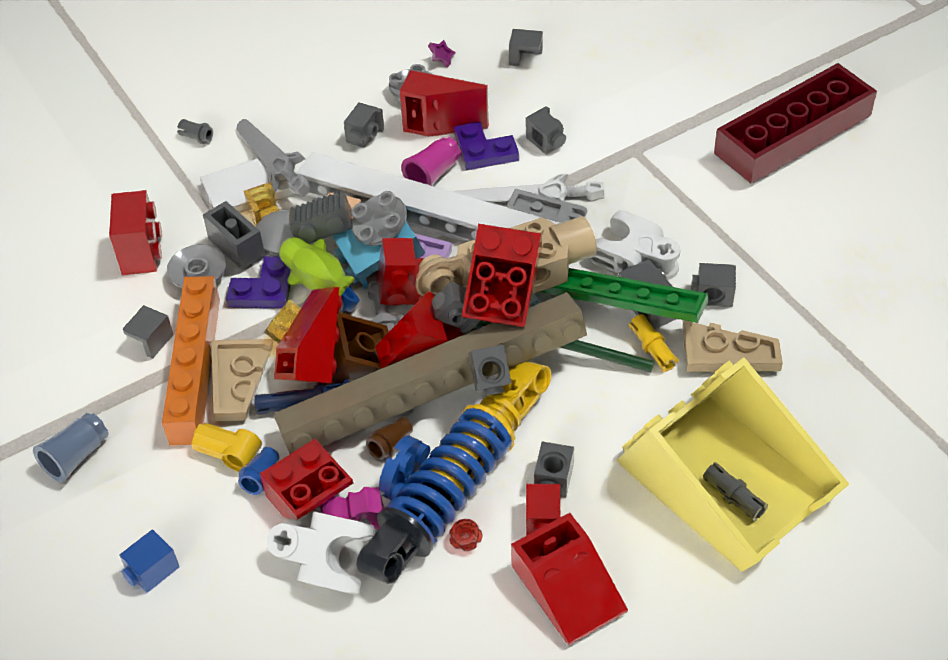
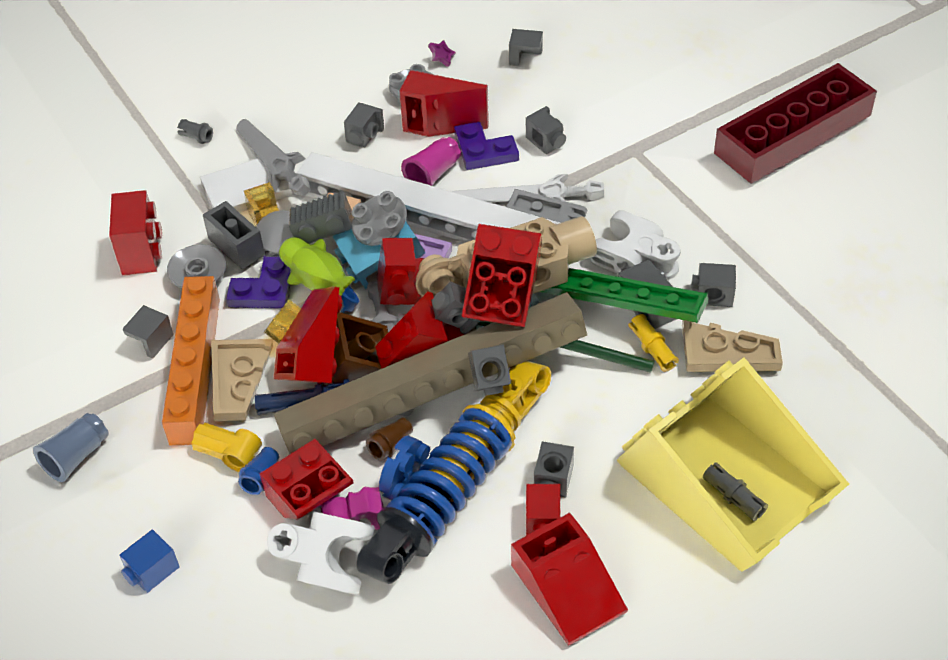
clear red plate [449,519,483,551] -> none

